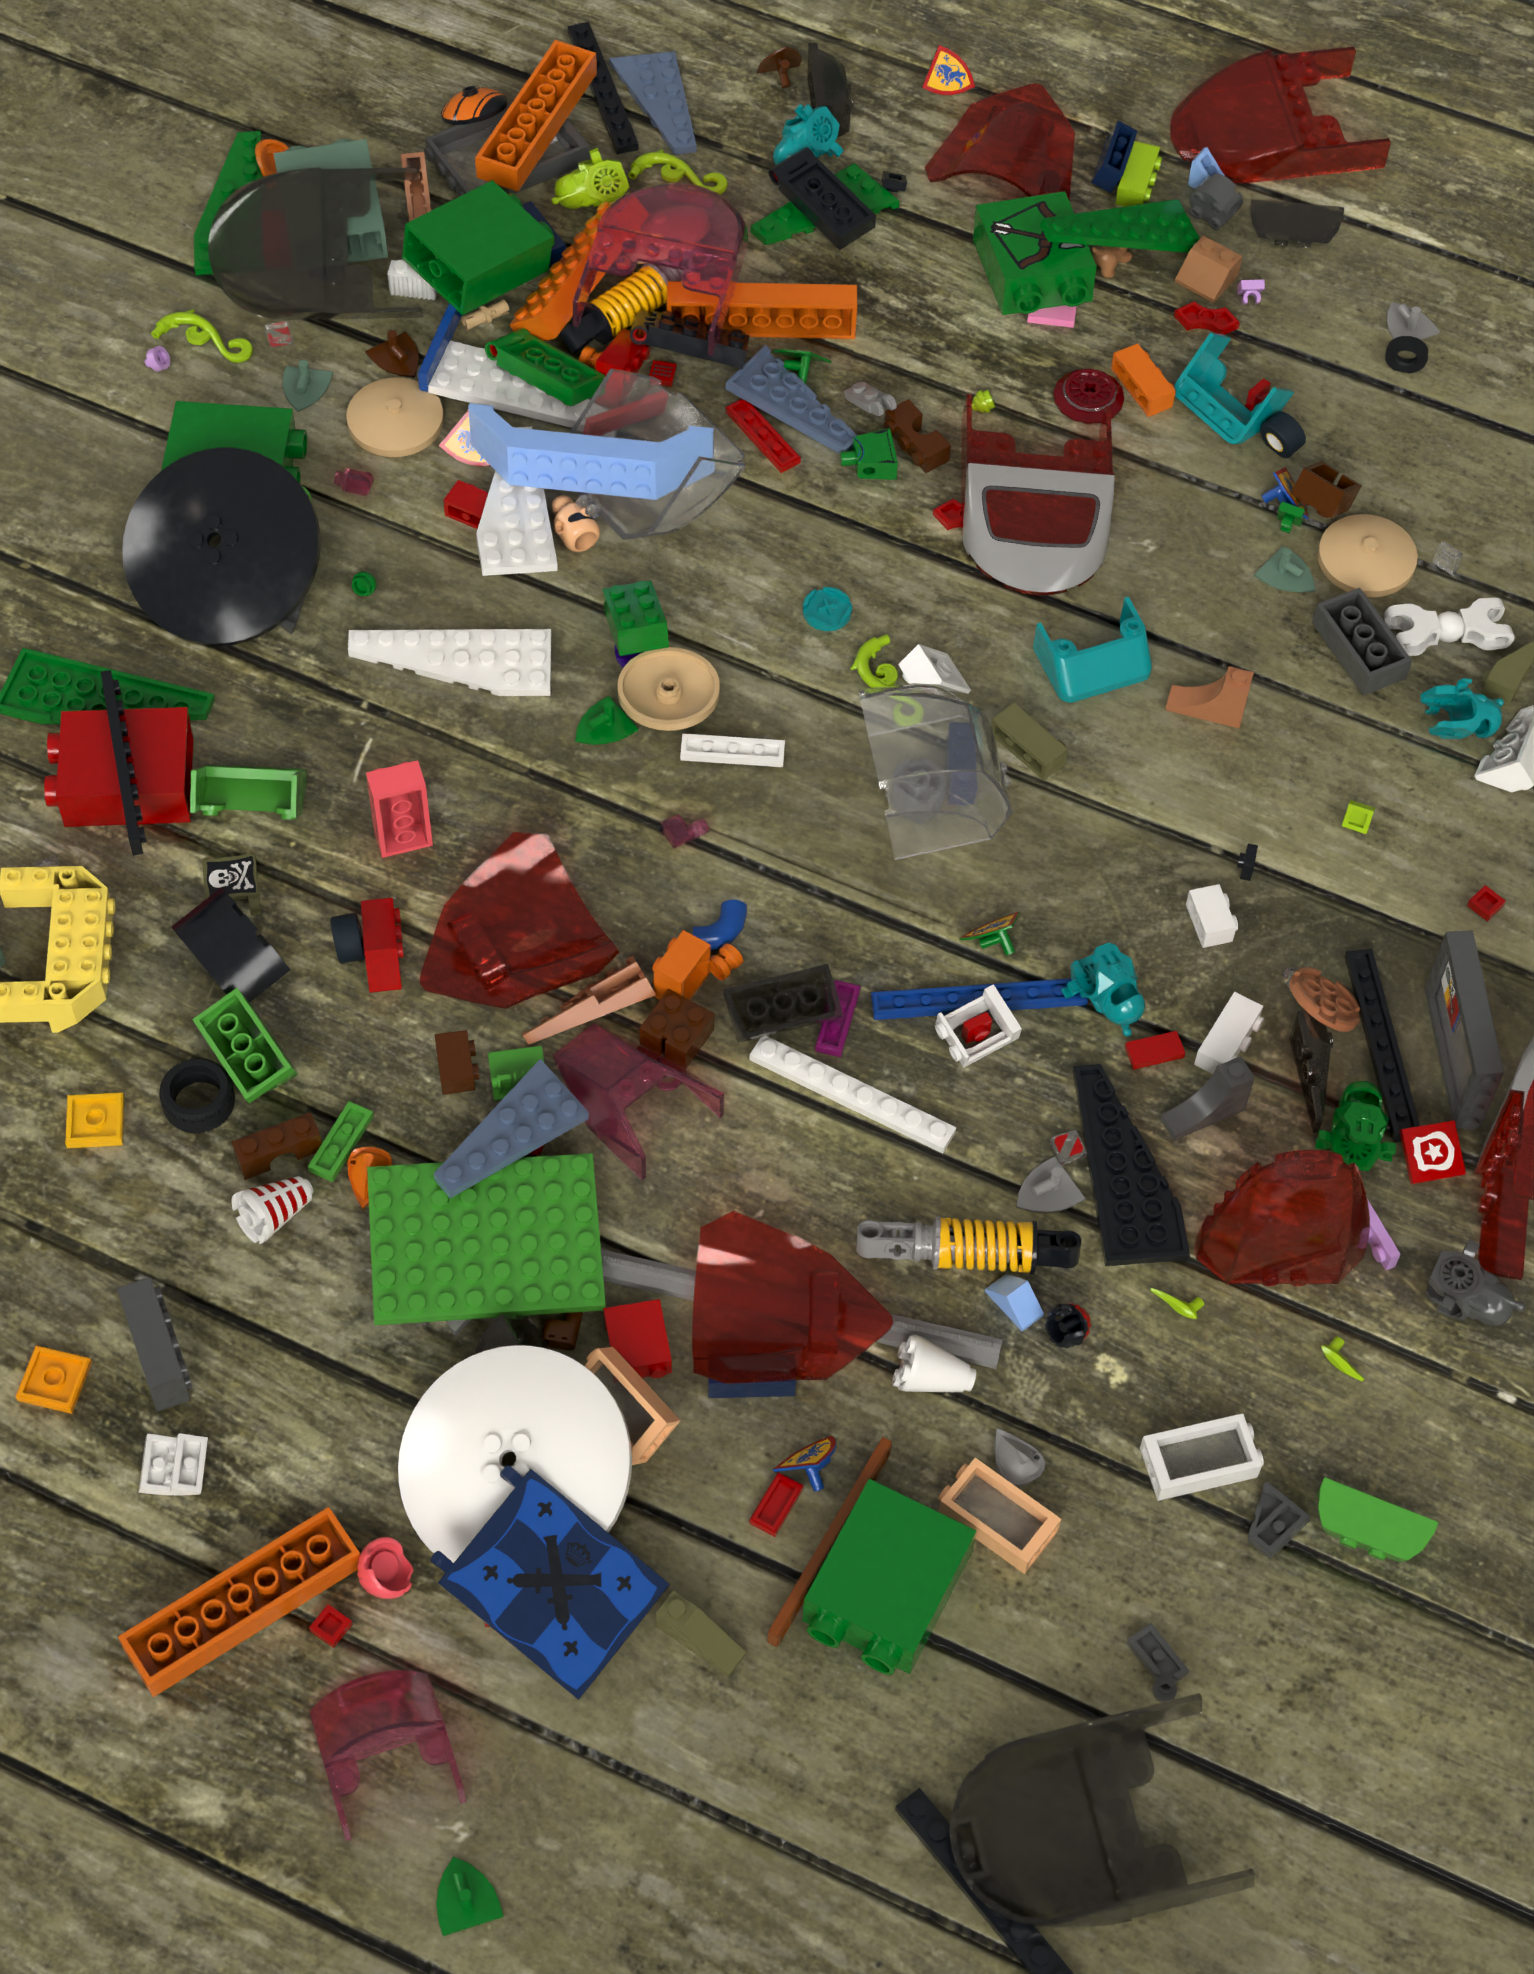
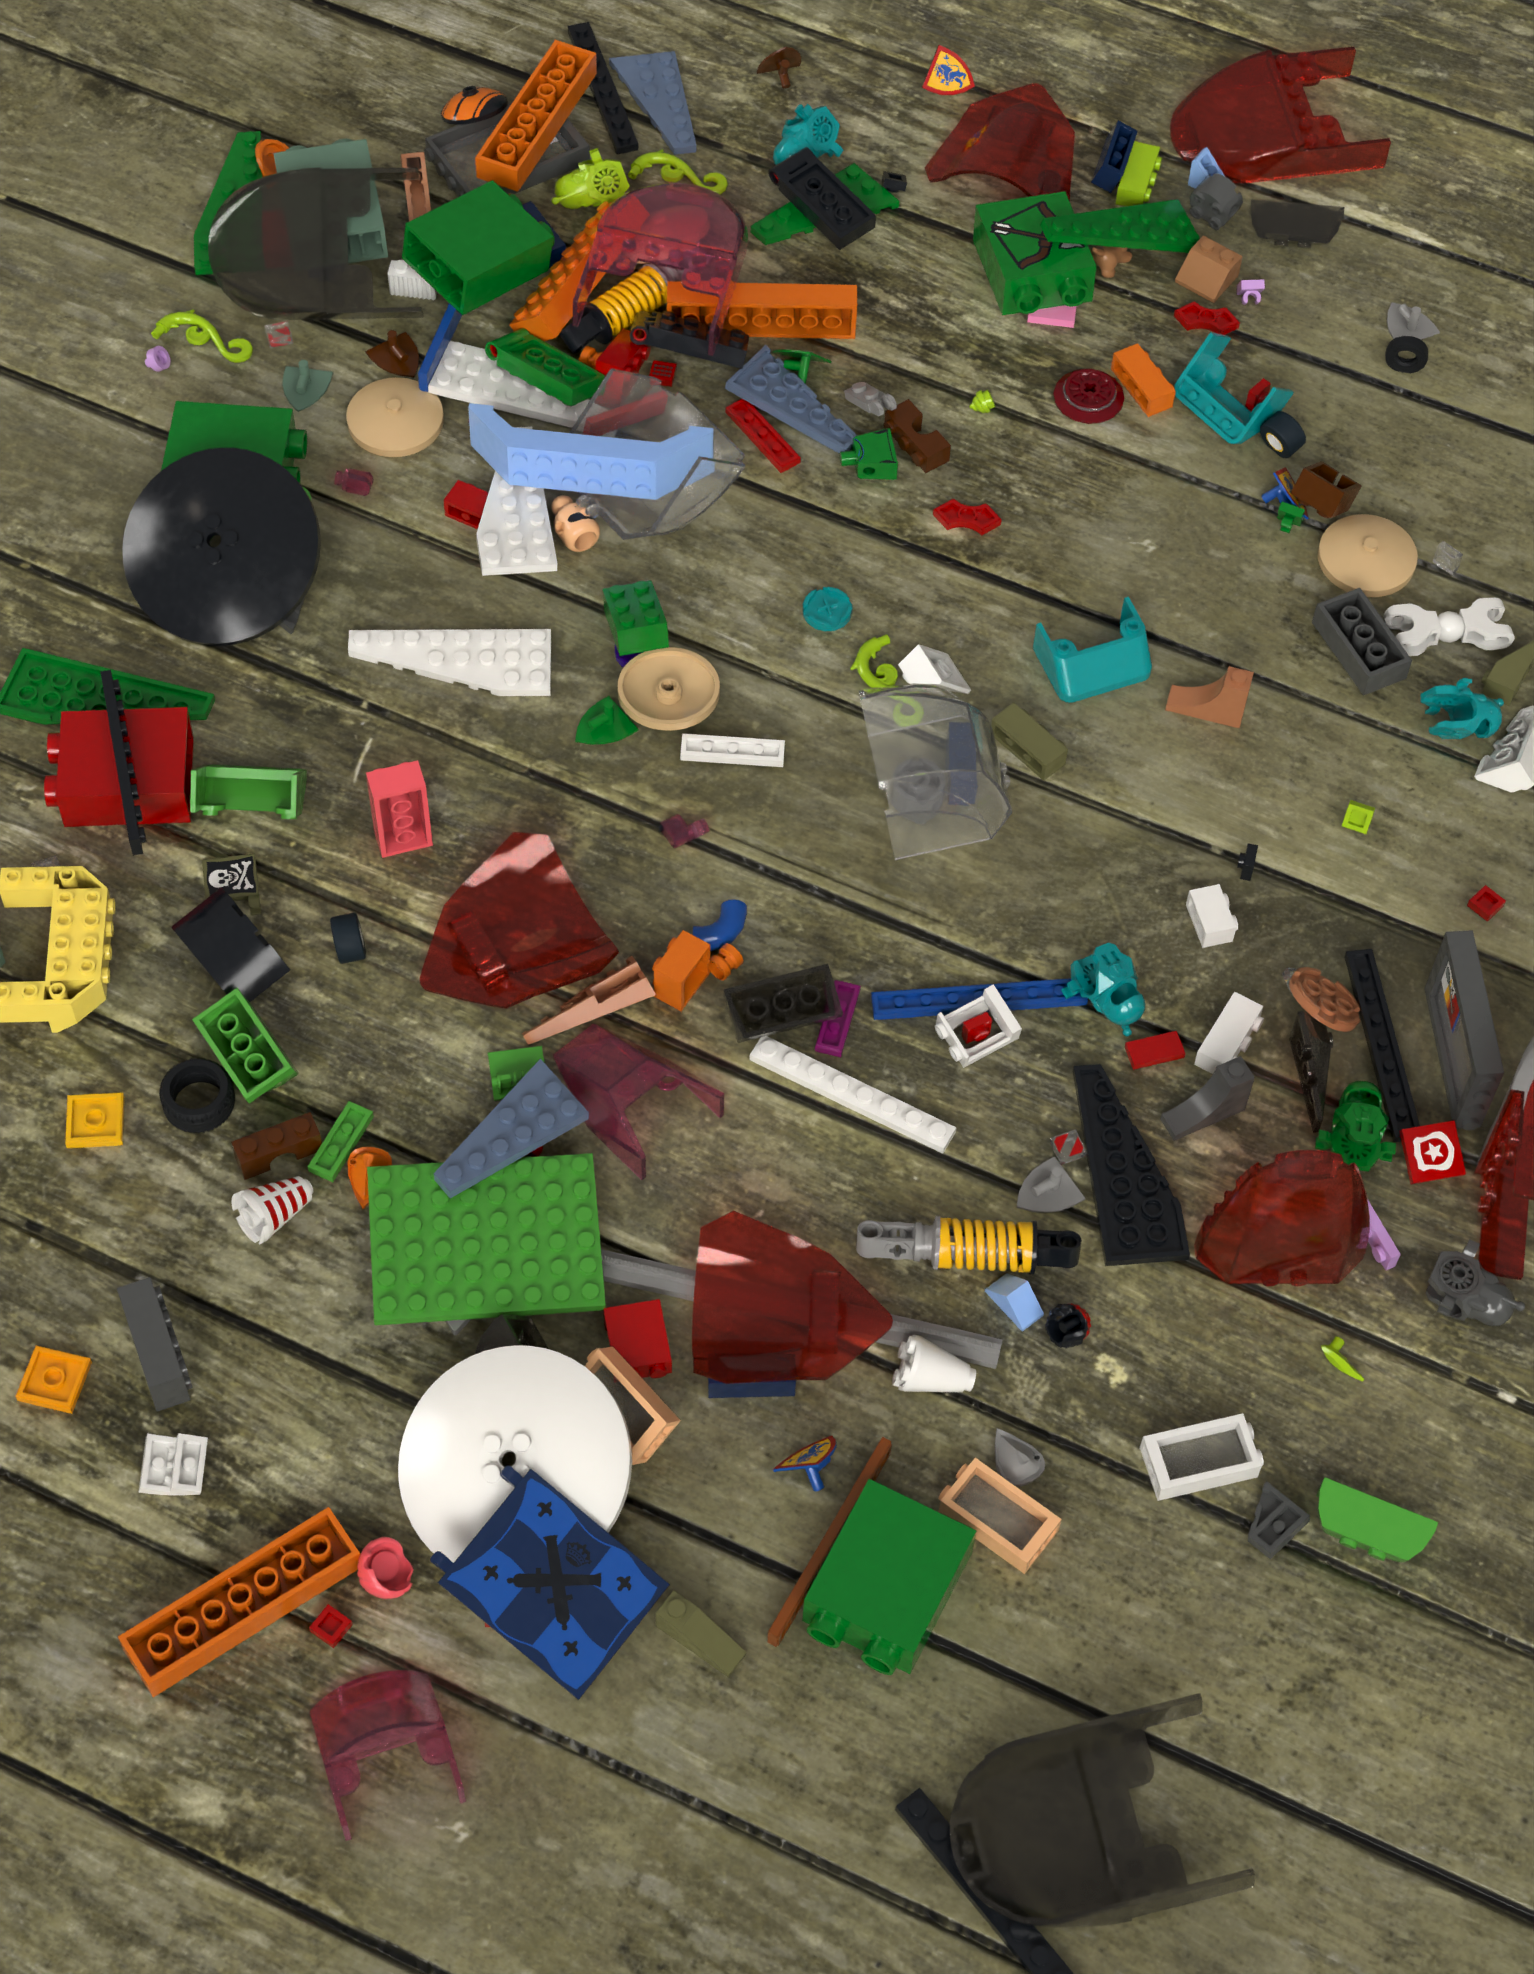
green plate [352,571,377,596] -> none
red wedge [361,898,404,993] -> none
reddish brown brick [434,1030,479,1095] -> none
green shield [436,1857,504,1936] -> none
shield [439,411,490,467] -> none
tan pin [461,299,509,331] -> none
reddish brown piece [541,1312,583,1350] -> none
reddish brown piece [639,989,715,1069] -> none
red tile [749,1472,804,1537] -> none
clear smoke windscreen [807,43,854,137] -> none
shield [959,911,1021,955] -> none
windscreen [961,394,1115,595] -> none
dark grey hinge [1126,1623,1189,1703] -> none
lime bar [1150,1288,1204,1319] -> none
sand green shield [1254,546,1315,593] -> none

